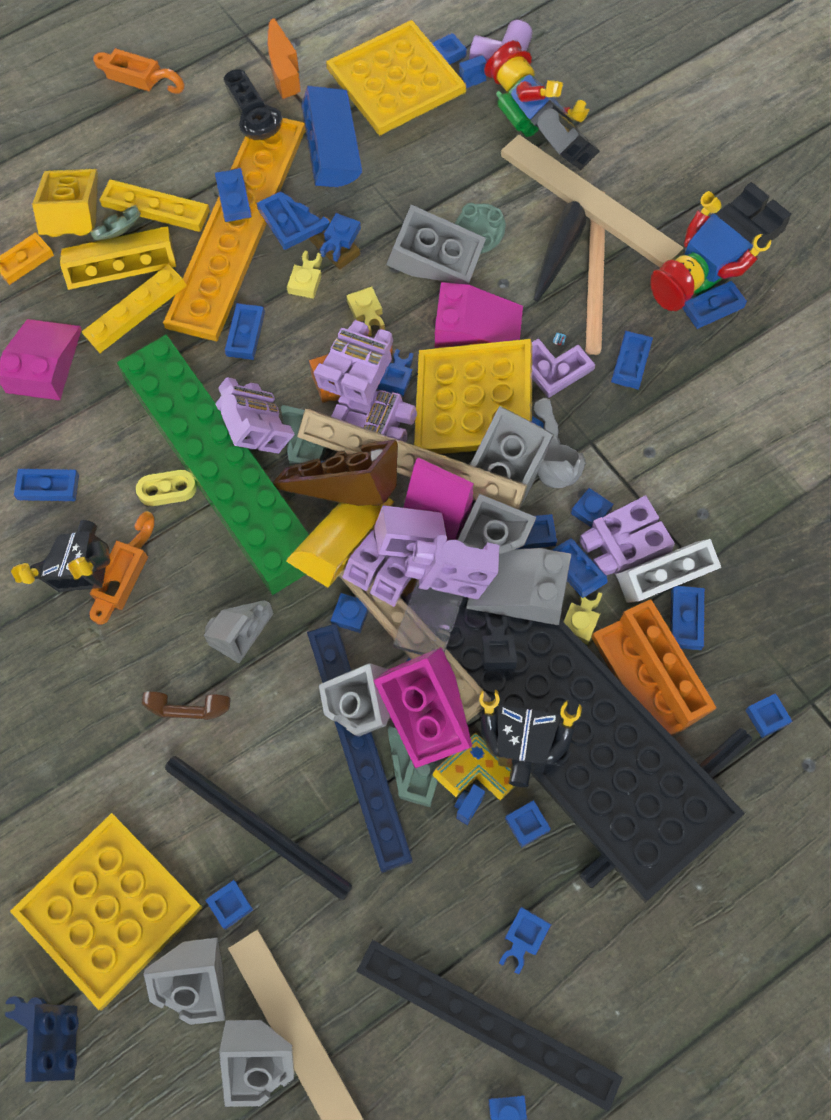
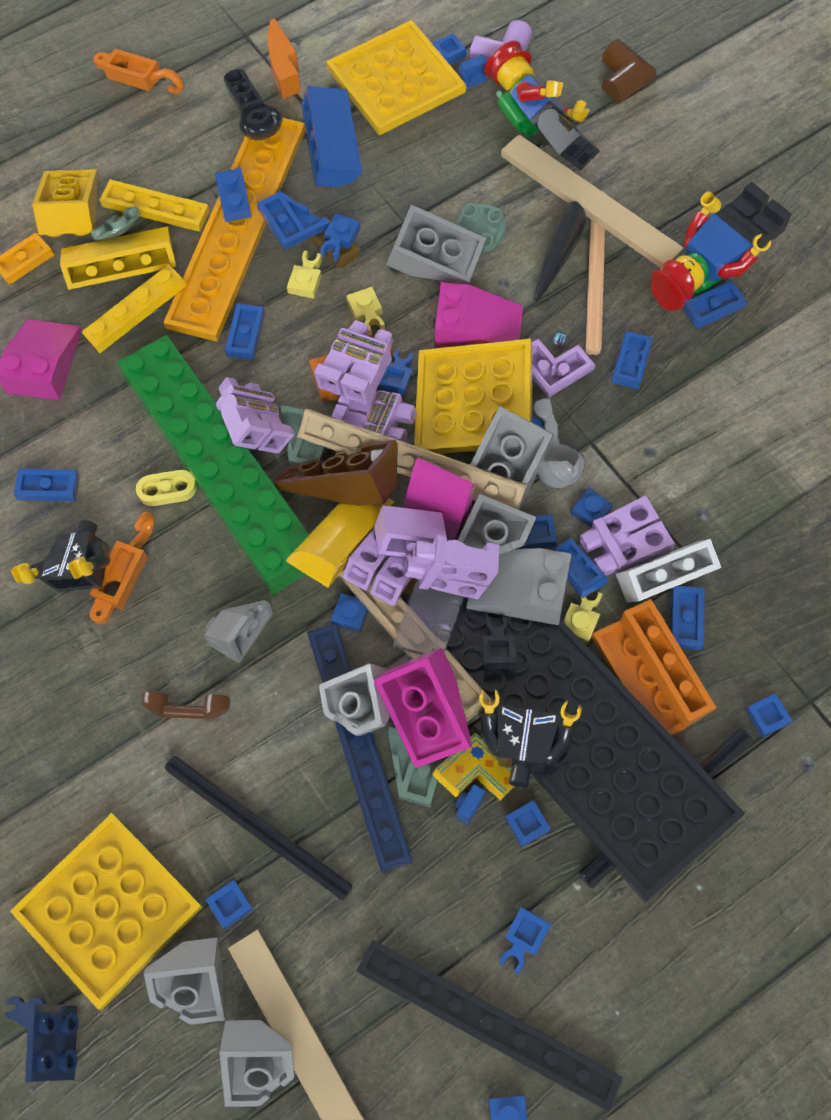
none -> reddish brown brick [601,39,656,104]

